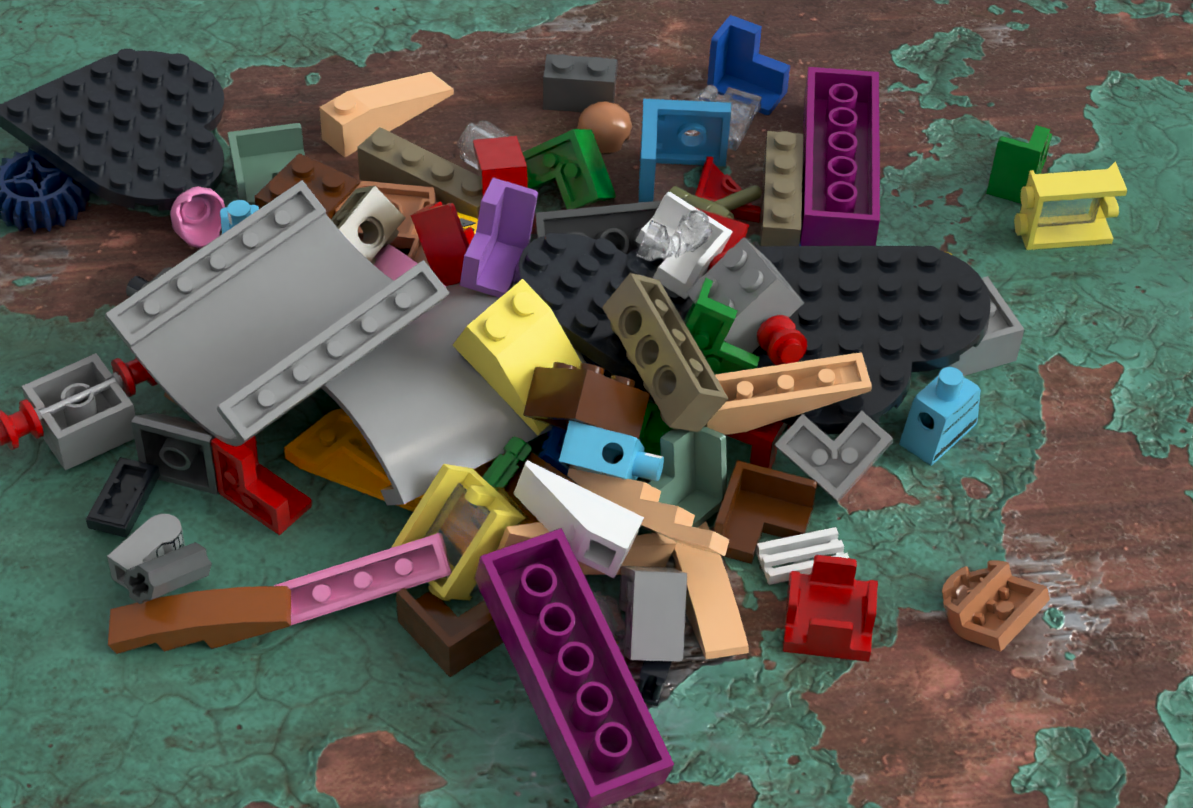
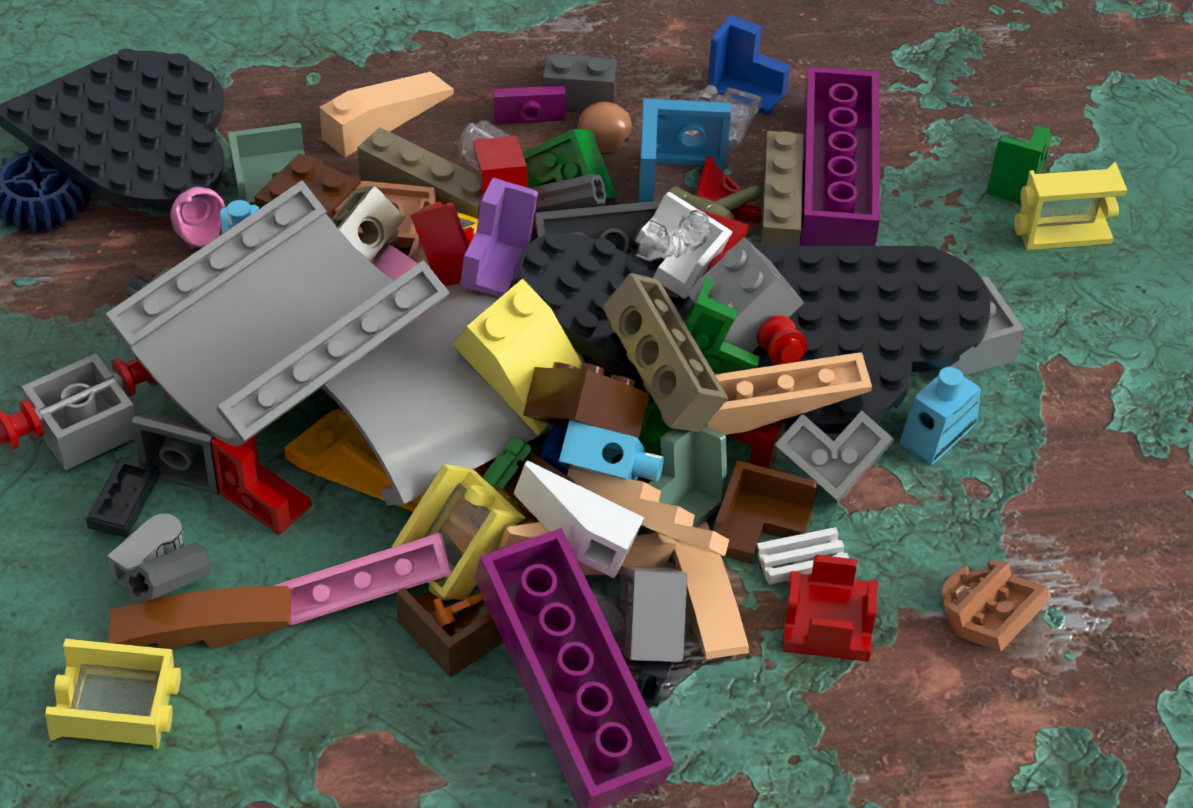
none -> light yellow window [45,639,181,749]
none -> orange piece [432,593,484,627]
none -> magenta plate [493,85,566,124]
none -> dark grey axle [530,174,607,213]

